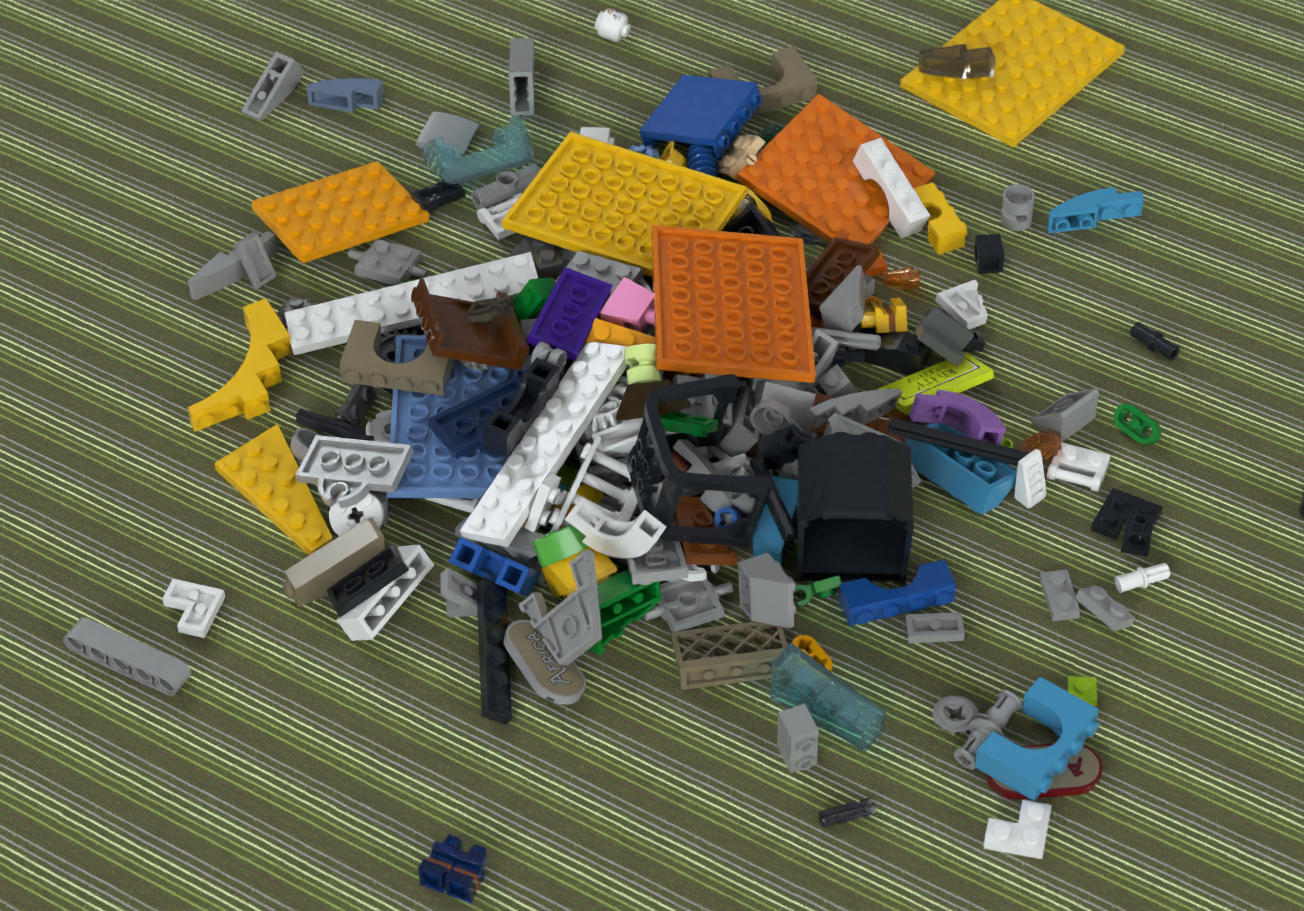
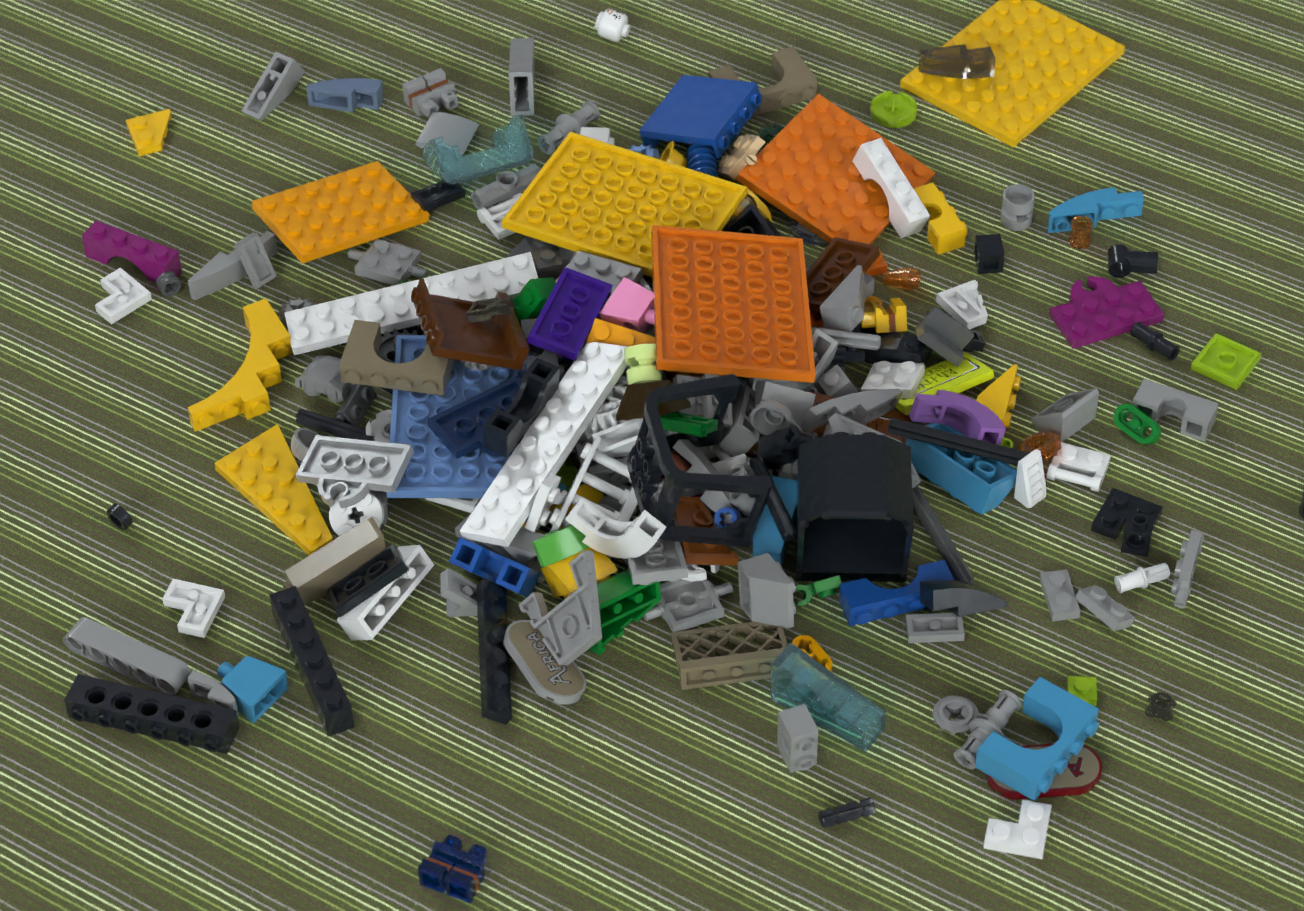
light grey wheel [531,342,567,372] -> none
none -> black brick [64,674,240,754]
none -> magenta arch [82,220,182,284]
none -> white plate [95,268,152,324]
none -> black tile [107,504,133,530]
none -> yellow wing [126,109,172,156]
none -> dark grey bush [156,271,182,297]
none -> light grey slope [188,670,239,717]
none -> dark azure torso [217,656,289,723]
none -> black brick [269,586,354,737]
none -> light grey slope [295,355,353,403]
none -> light grey hips [402,68,458,118]
none -> light grey piece [537,101,600,155]
none -> white plate [861,361,925,399]
none -> lime tile [870,91,917,128]
none -> dark grey axle [912,485,974,585]
none -> black slope [920,580,1007,617]
none -> yellow slope [976,364,1021,428]
none -> magenta plate [1049,276,1164,349]
none -> clear orange bush [1069,216,1093,249]
none -> black piece [1107,244,1158,278]
none -> light grey arch [1130,379,1219,442]
none -> clear smoke plate [1145,692,1176,721]
none -> light grey plate [1171,530,1204,609]
none -> lime tile [1190,333,1262,390]

